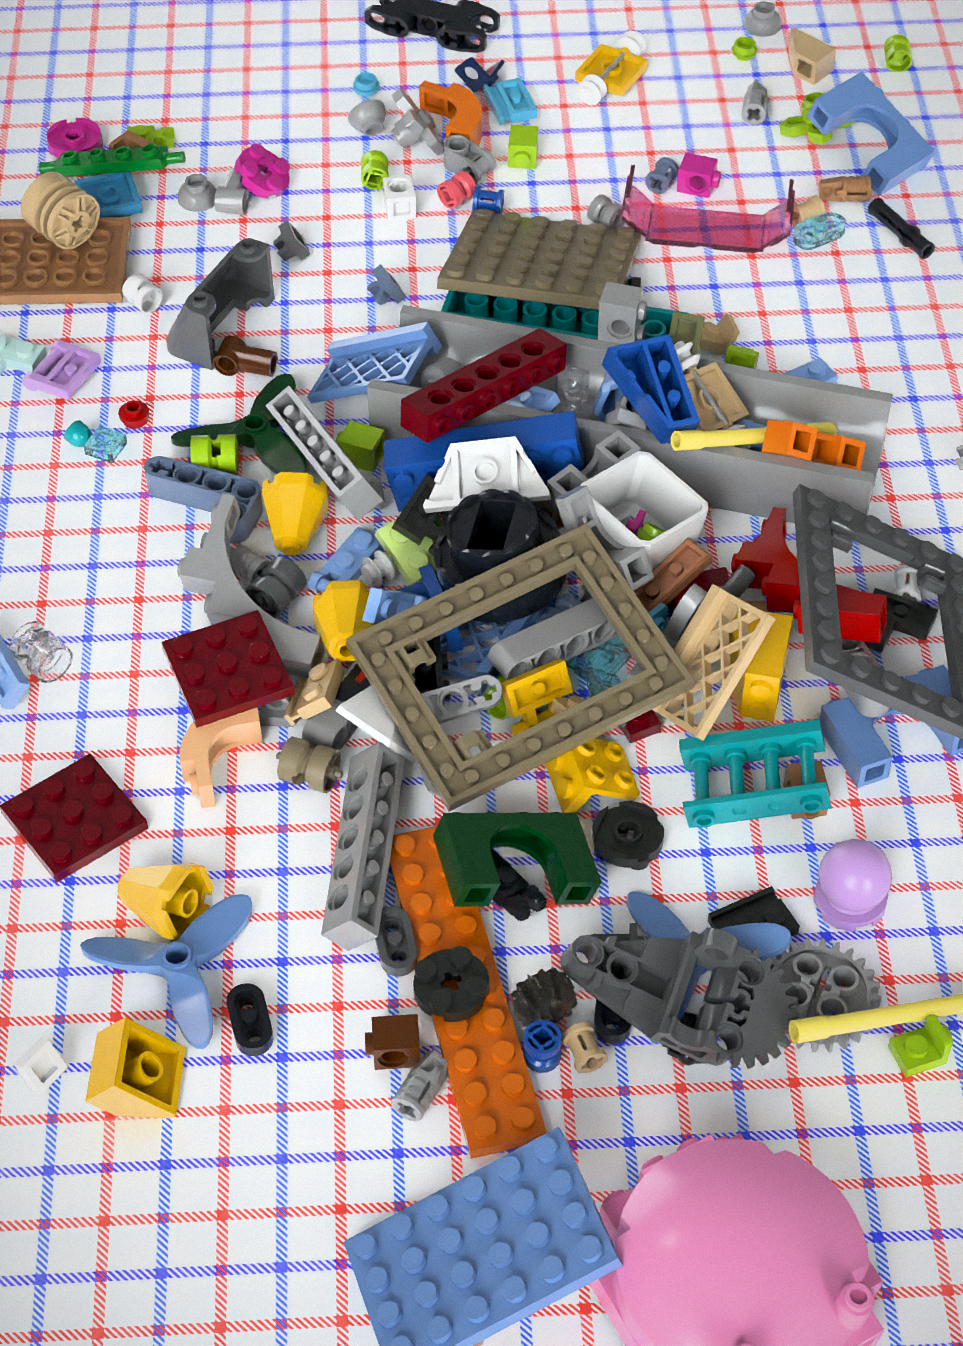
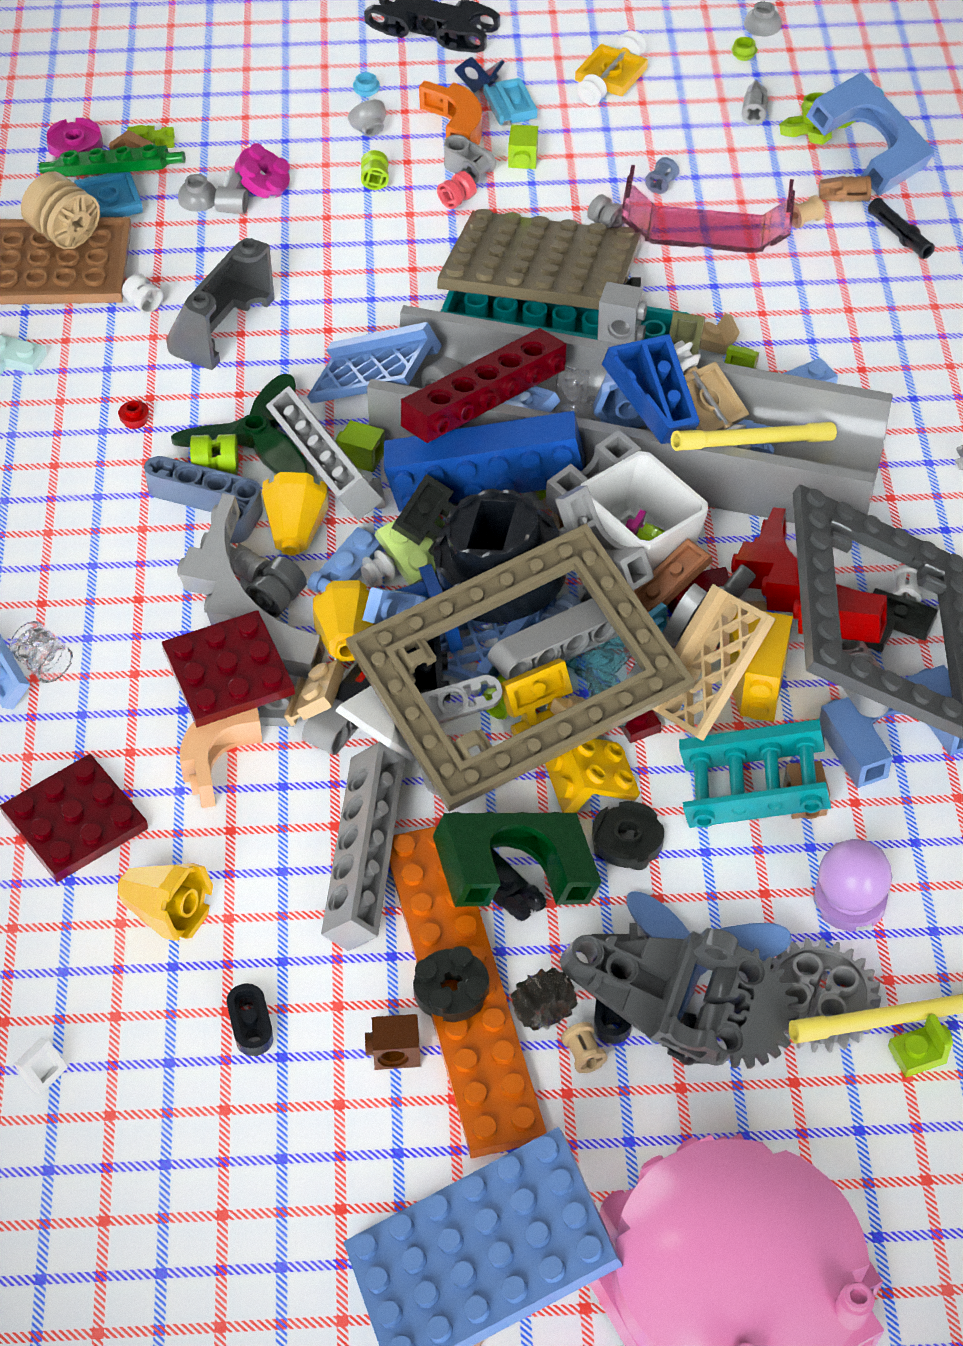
lavender plate [22,340,101,400] -> none
teal hinge [64,420,92,447] -> none
medium blue piece [80,894,253,1049] -> none
clear light blue plate [83,426,128,463] -> none
yellow slope [85,1017,186,1118] -> none
reddish brown piece [212,336,278,377] -> none
dark grey tile [273,220,311,261] -> none
dark tan wheel [276,736,343,794] -> none
sand blue tile [367,264,407,305] -> none
dark grey plate [375,906,417,977] -> none
white brick [383,175,416,222] -> none
light grey plant [391,88,444,156] -> none
light grey hinge [391,1050,448,1122] -> none
white wing [423,436,551,513] -> none
blue bush [472,186,505,214] -> none
blue wheel [523,1020,562,1073] -> none
light grey tile [605,396,647,430] -> none
dark pink brick [677,152,721,198] -> none
pearl dark grey plate [708,886,800,937] -> none
orange arch [761,420,866,471] -> none
tan slope [788,27,836,85] -> none
clear light blue plate [793,212,847,250] -> none
lime wheel [884,34,913,73] -> none

